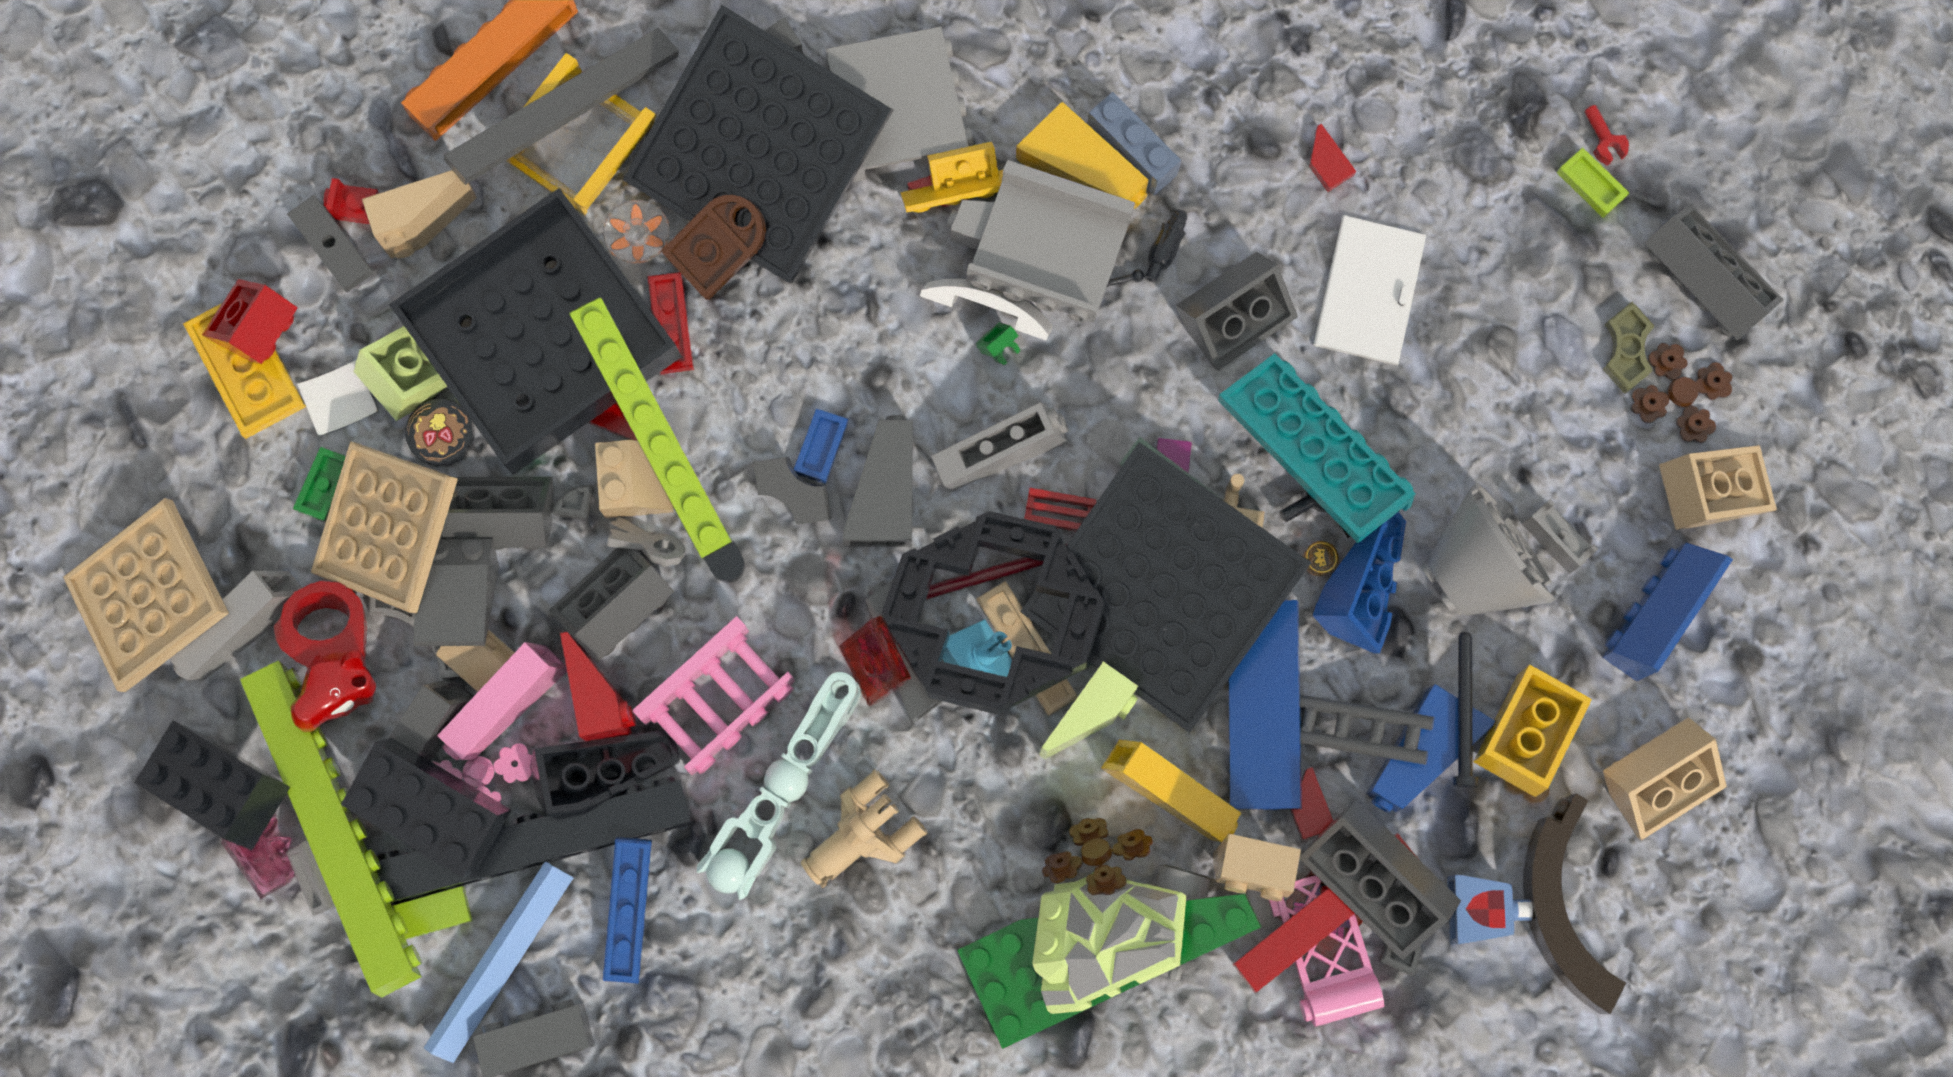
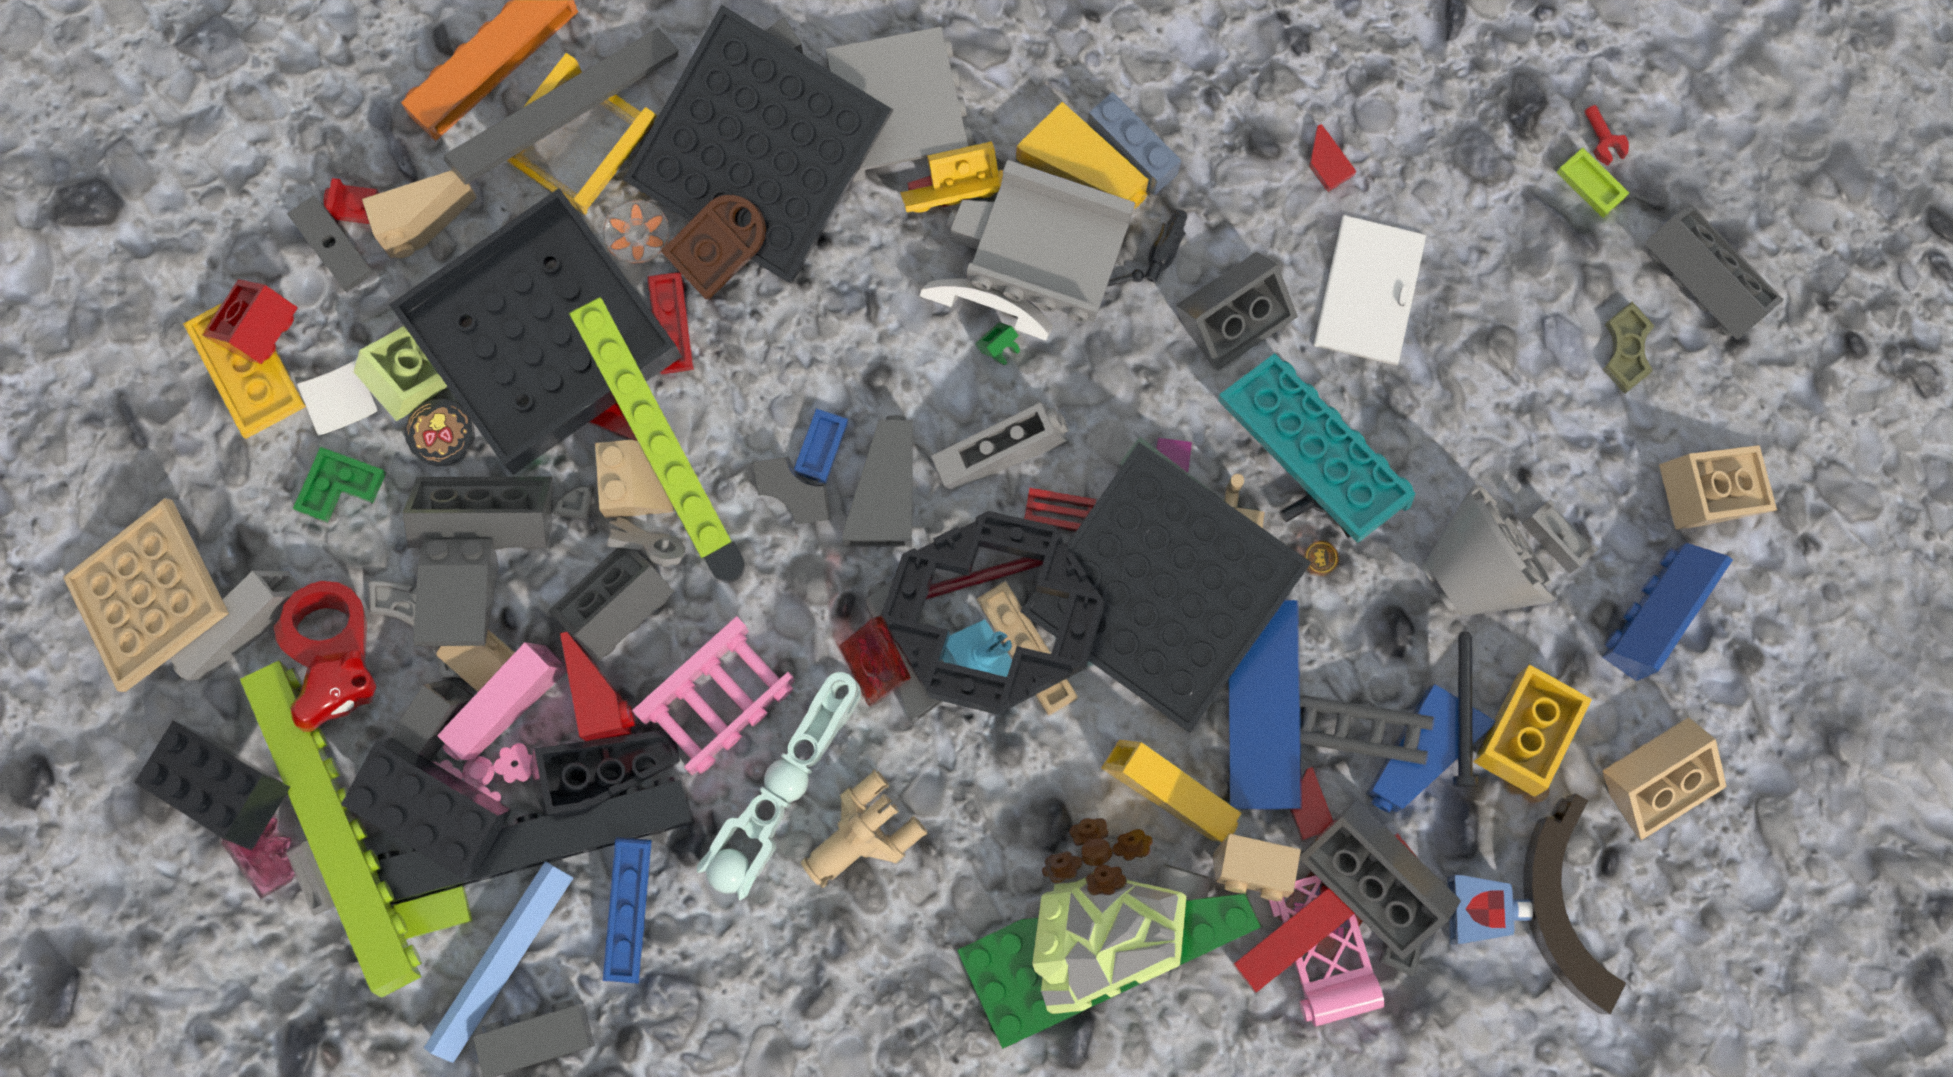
tan tile [311,441,458,613] -> none
yellowish green slope [1039,661,1139,759] -> none
blue wedge [1313,511,1406,654] -> none
reddish brown plant [1631,343,1733,443] -> none

